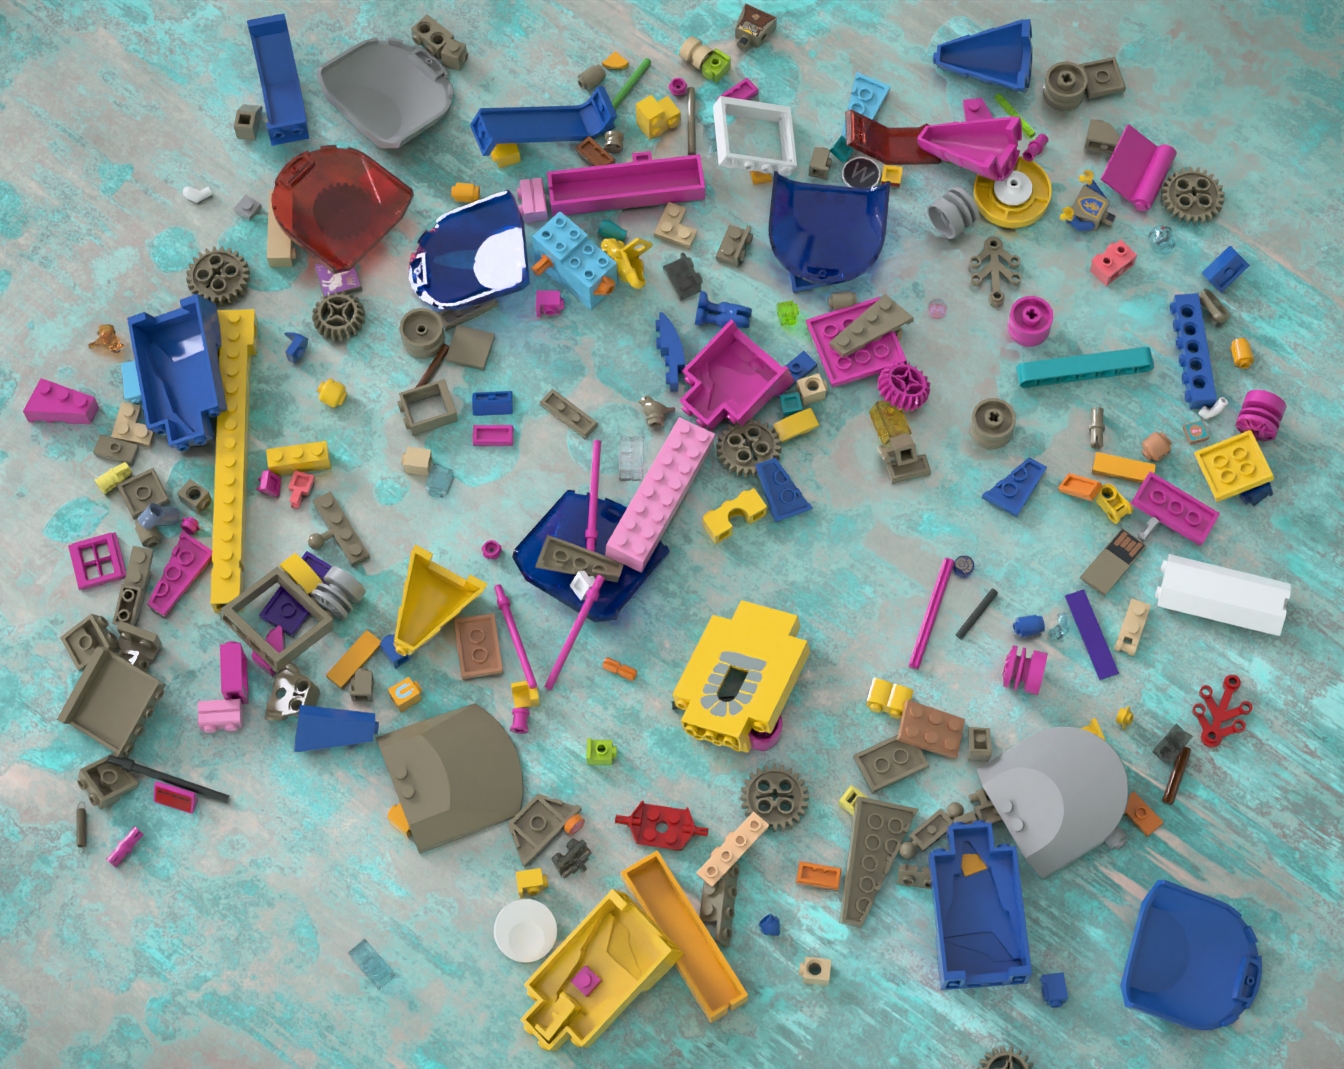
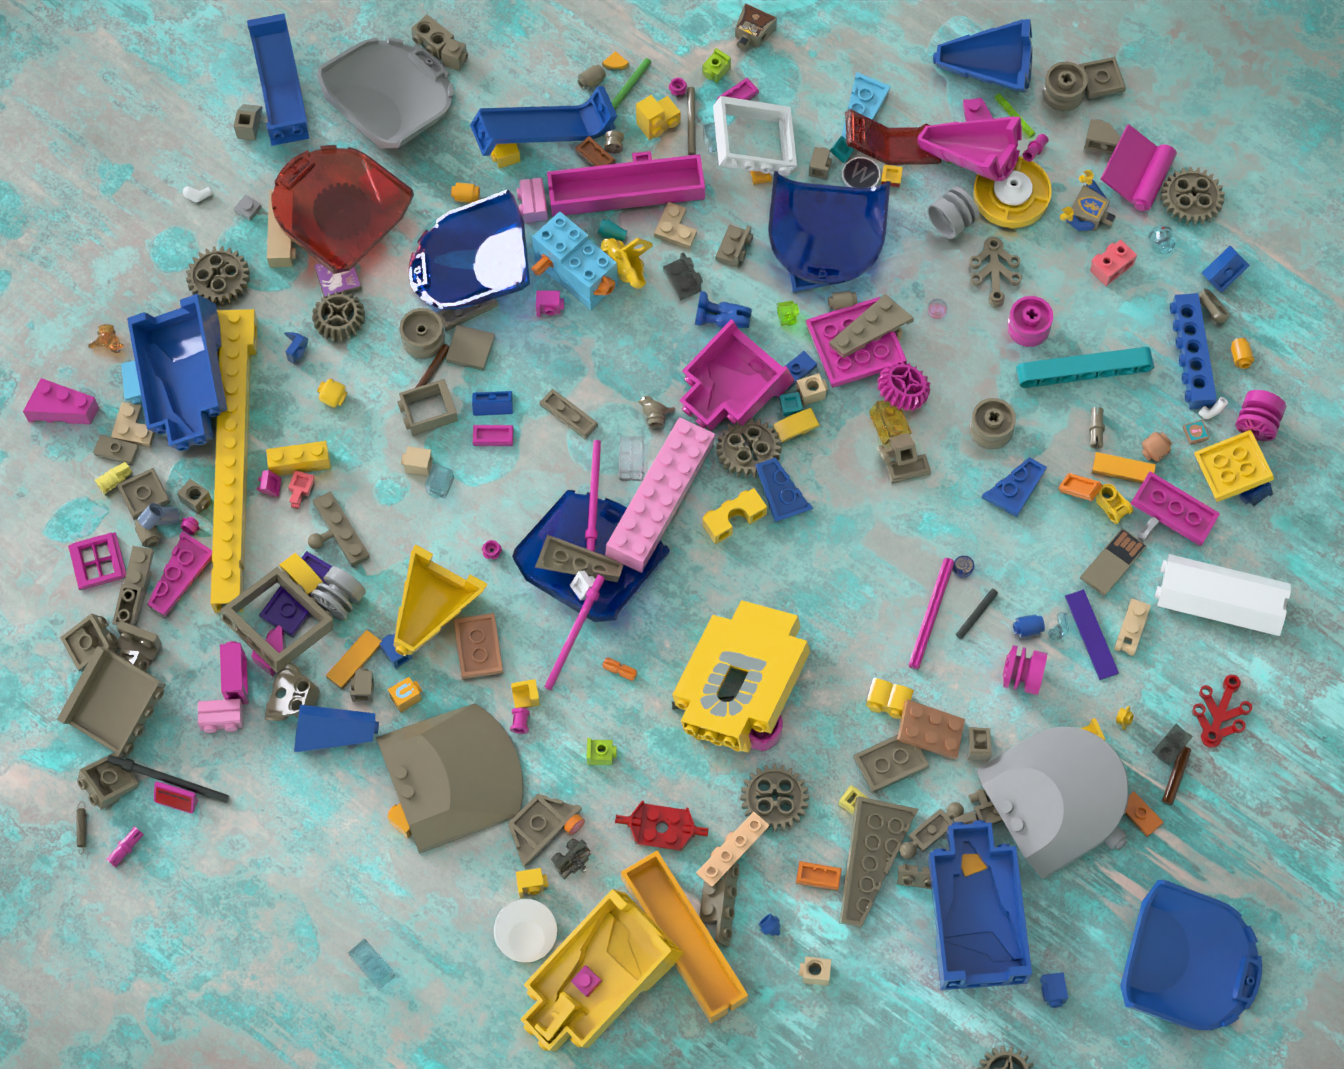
dark pink bar [494,584,537,689] -> none
blue slope [655,312,685,392] -> none
tan wheel [679,36,714,71] -> none

